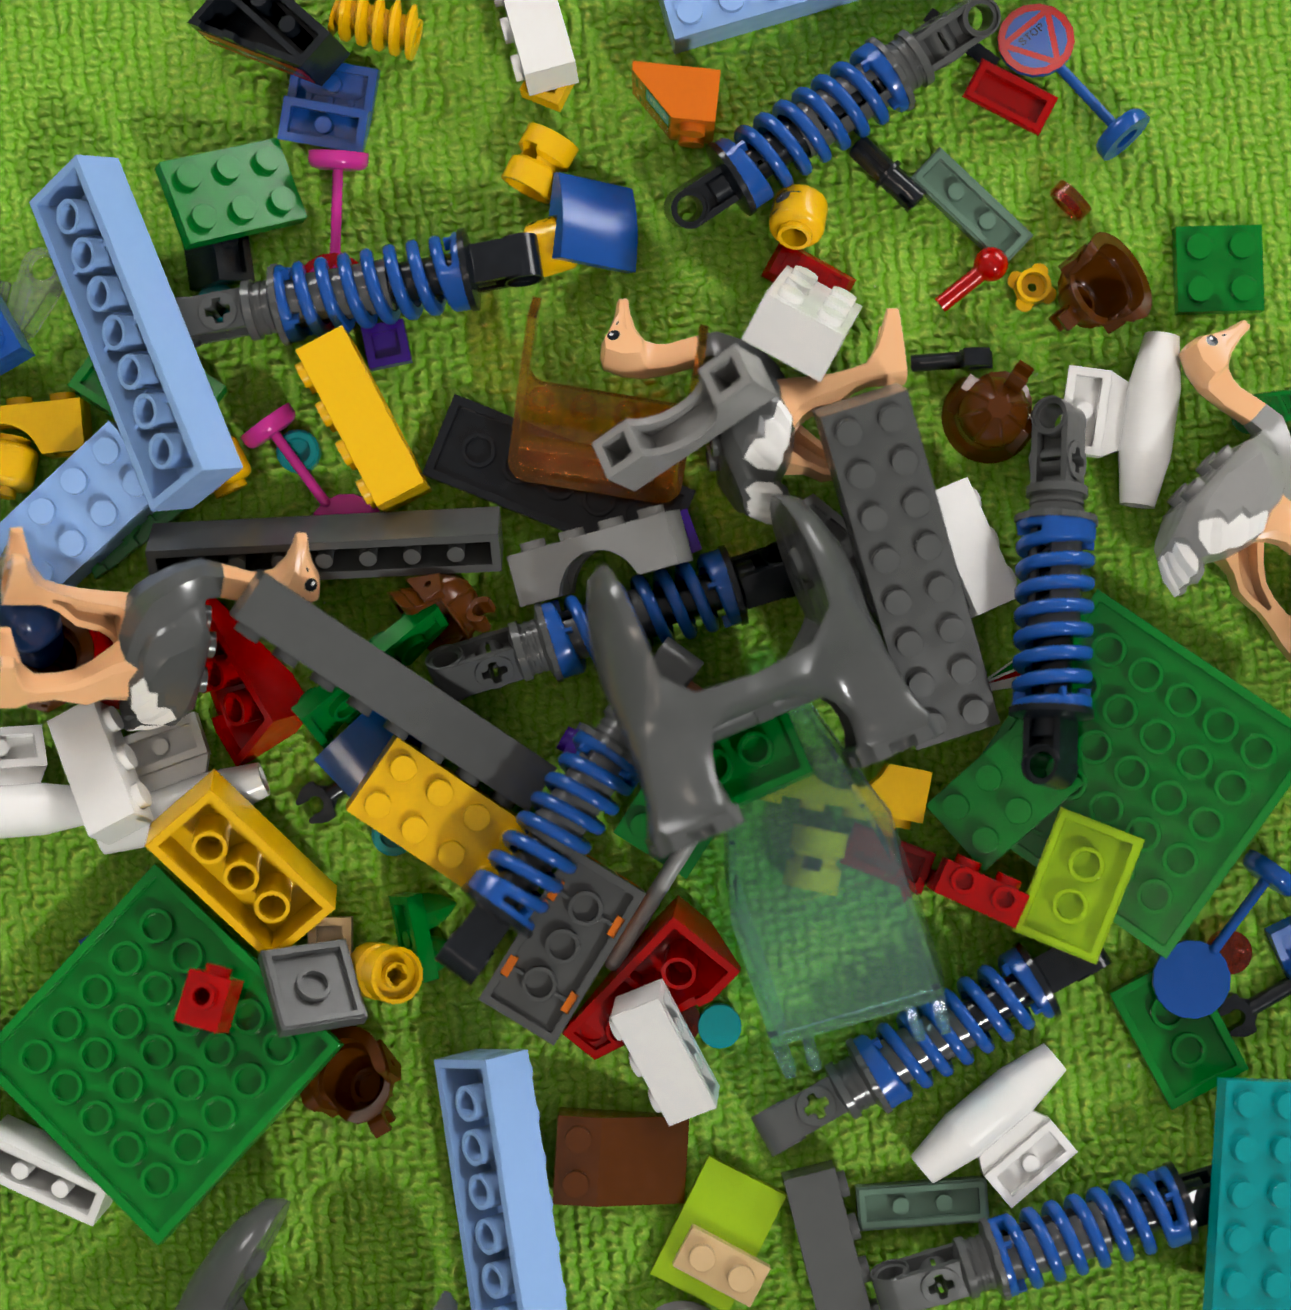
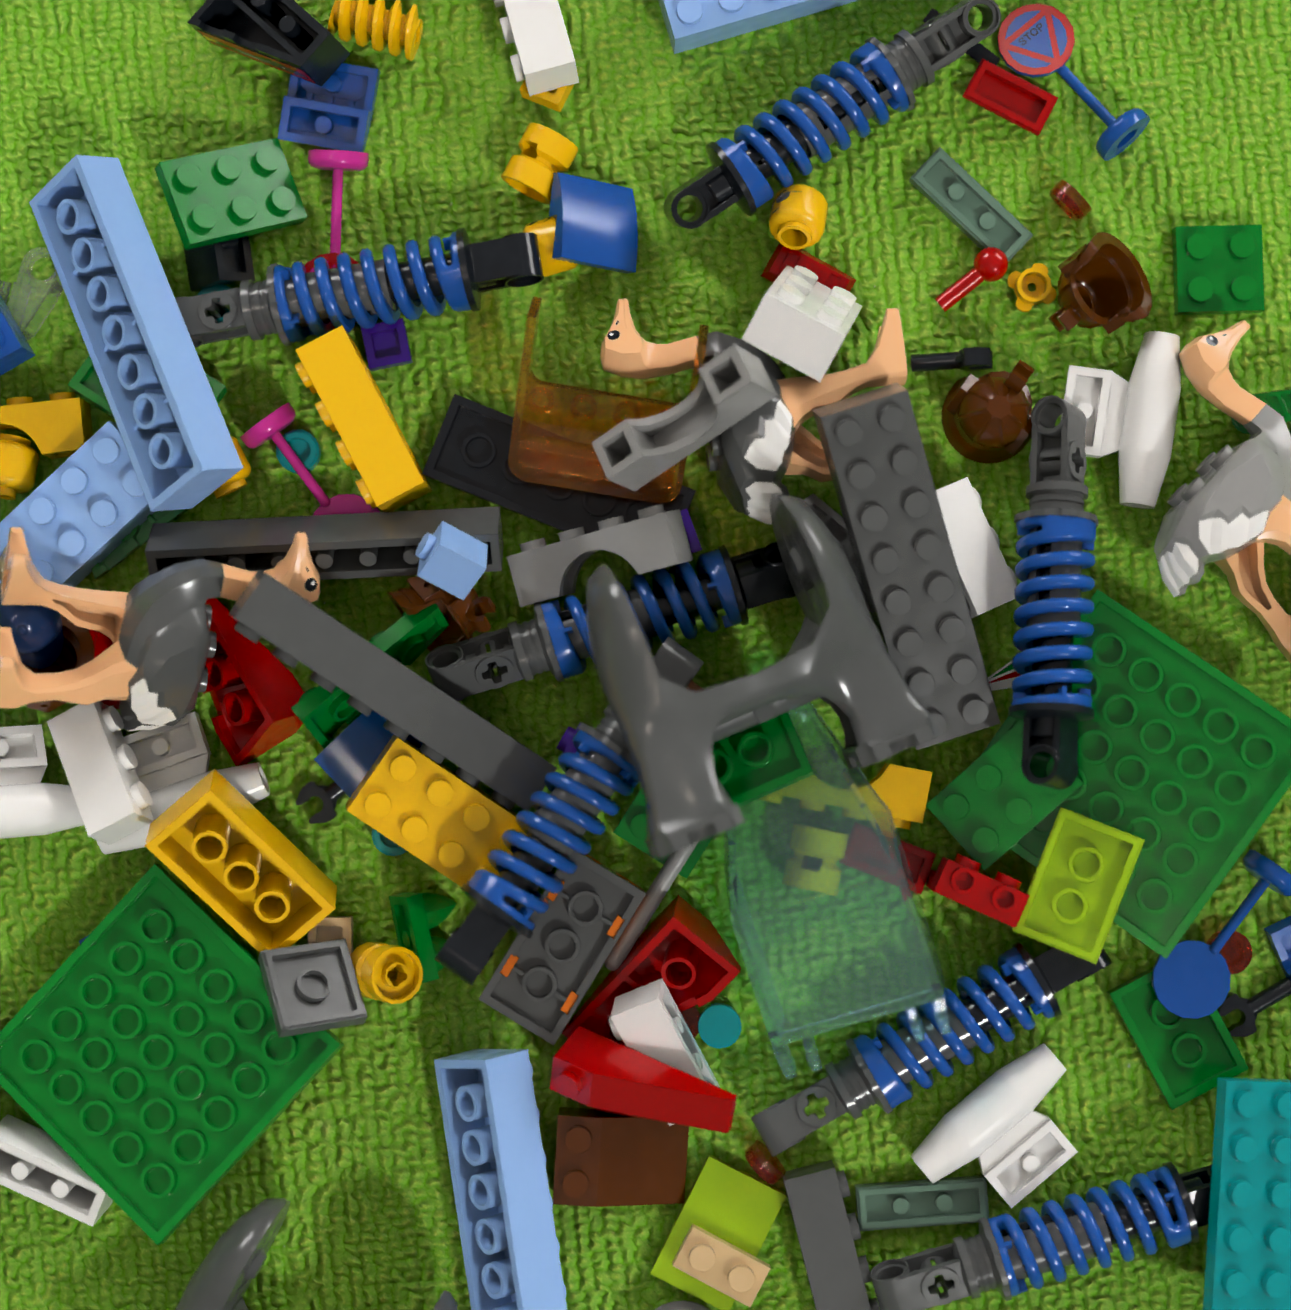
red brick [174,962,244,1033] -> none
reddish brown helmet [300,1026,401,1138] -> none
orange slope [632,61,721,149] -> none
black axle [849,137,927,213] -> none
none -> light blue brick [415,521,488,600]
none -> red wedge [550,1026,737,1133]
none -> clear red tile [745,1140,786,1185]

